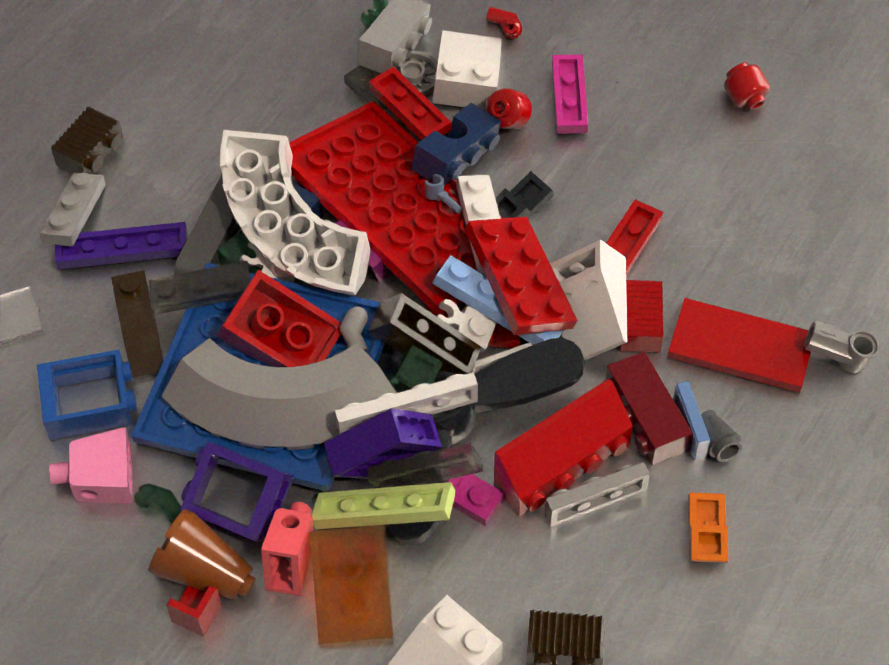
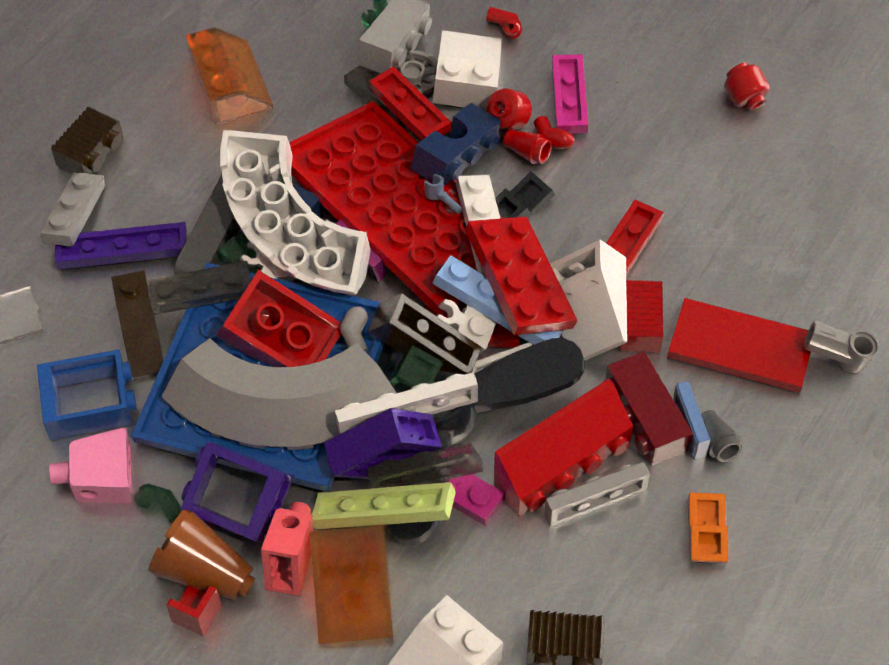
none -> clear orange slope [186,27,274,125]
none -> red cone [503,129,552,164]
none -> red arm [533,116,575,150]

